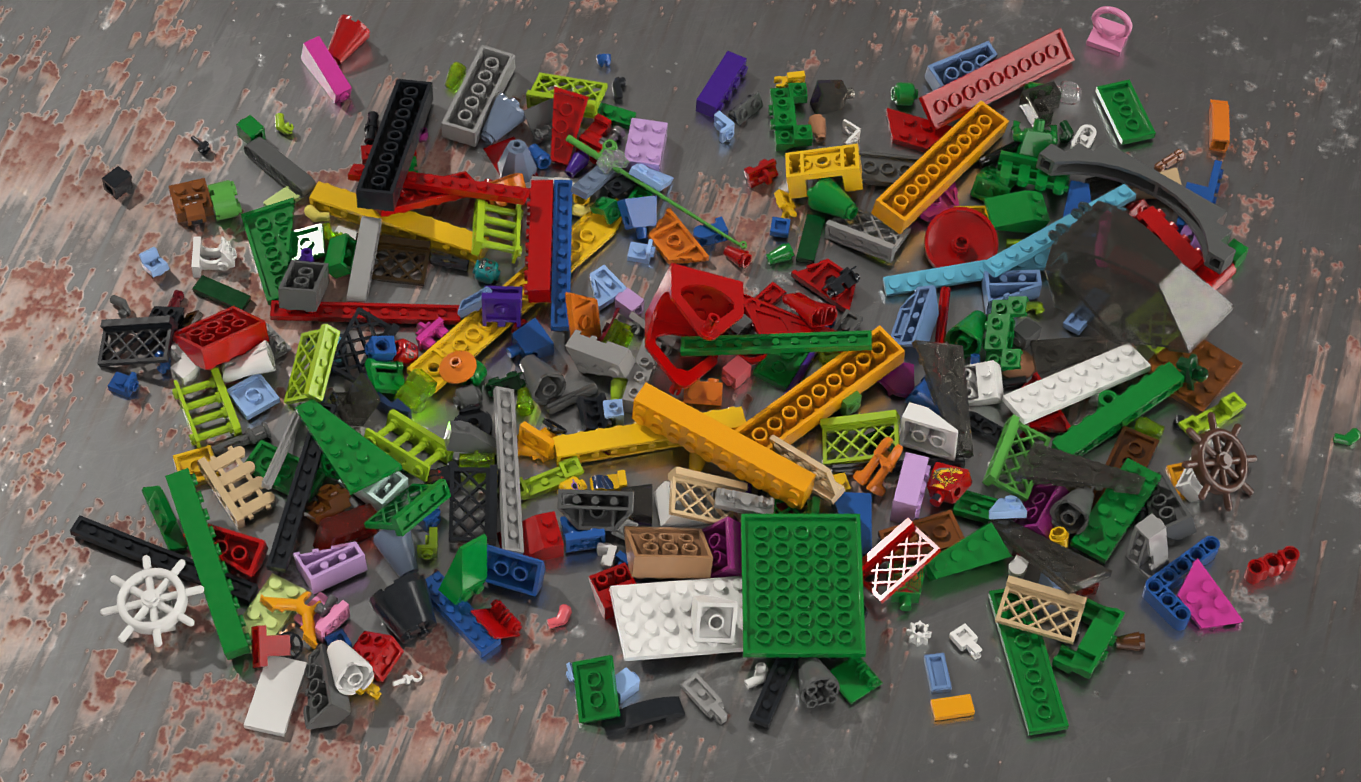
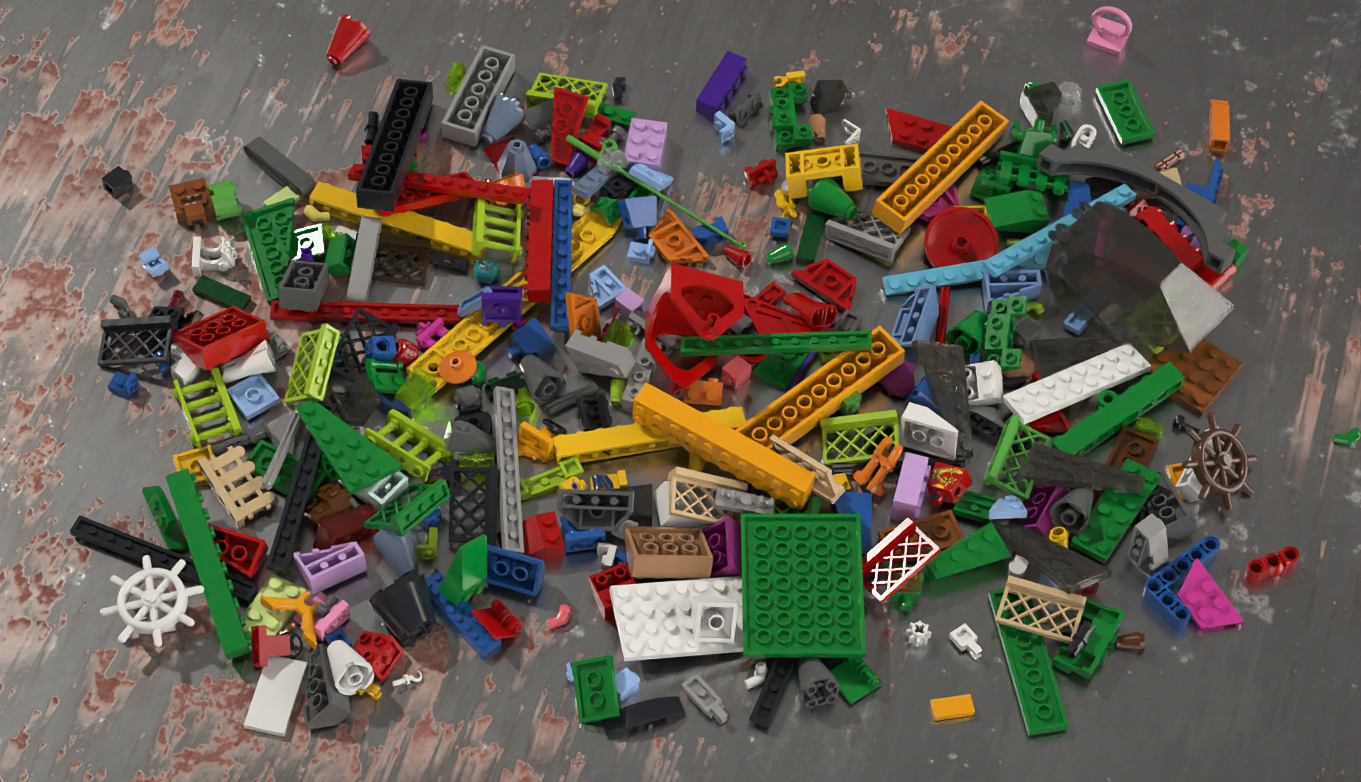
black hand [191,136,211,155] -> none
green brick [236,115,266,144] -> none
lime arm [275,113,294,135] -> none
dark pink slope [301,36,352,103] -> none
blue hinge [597,54,611,67] -> none
light blue bracket [603,399,624,426] -> none
black hinge [821,266,860,298] -> none
green head [891,82,918,106] -> none
plate [919,28,1075,131] -> none
medium blue tile [924,653,952,694] -> none
medium blue wedge [925,41,998,90] -> none
dark green hips [1176,353,1209,391] -> none
lime slope [1178,392,1247,435] -> none
none -> black pin [1064,621,1096,659]

